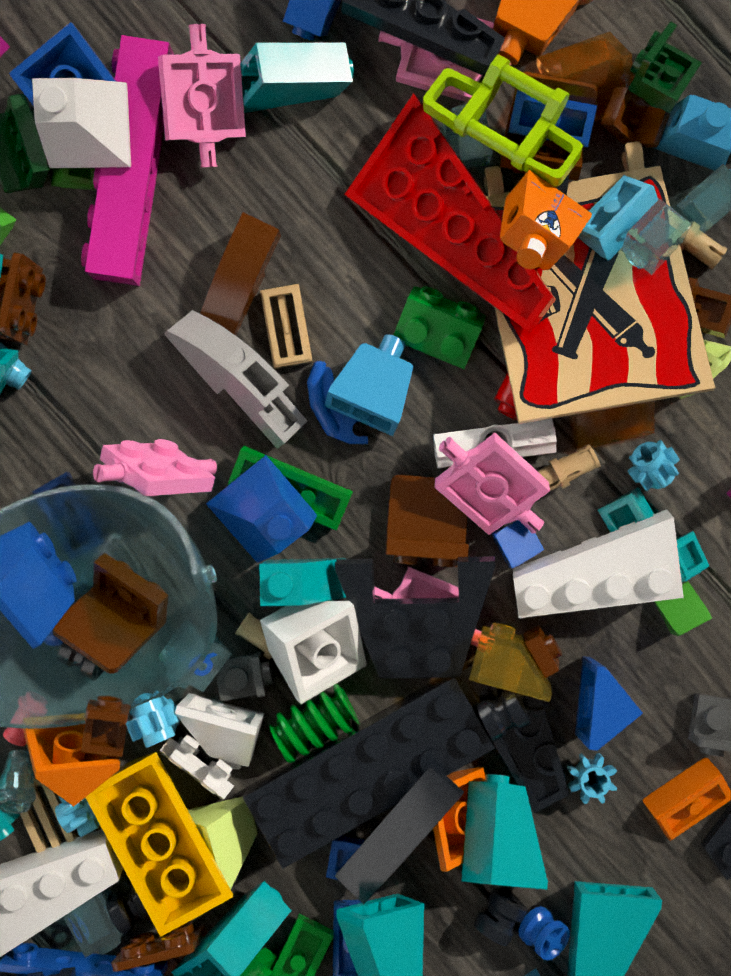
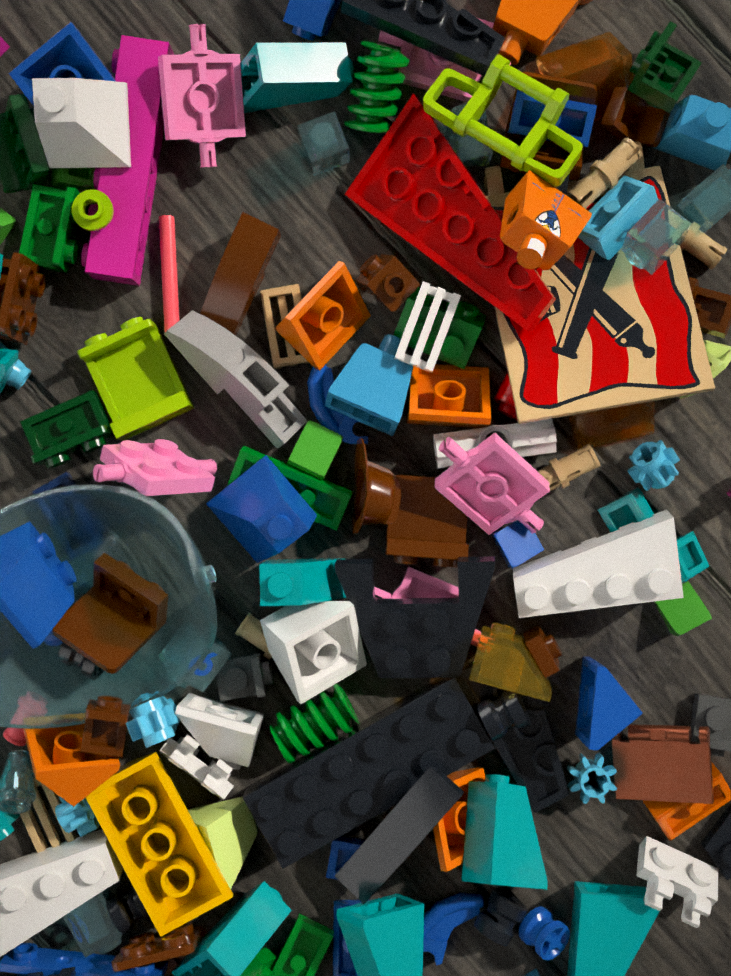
none -> green bracket [19,184,87,274]
none -> dark green bracket [20,390,114,469]
none -> lime plate [72,189,114,231]
none -> lime panel [77,317,195,441]
none -> coral bar [159,215,180,333]
none -> orange slope [274,261,371,371]
none -> bright green slope [287,420,343,480]
none -> clear light blue brick [297,111,350,176]
none -> green piece [344,41,410,133]
none -> reddish brown piece [352,438,401,534]
none -> reddish brown bracket [355,253,419,312]
none -> white tile [394,281,461,373]
none -> orange slope [407,364,491,428]
none -> blue piece [423,892,484,965]
none -> tan pin [567,138,642,209]
none -> copper piece [612,724,714,804]
none -> white plate [636,836,719,928]

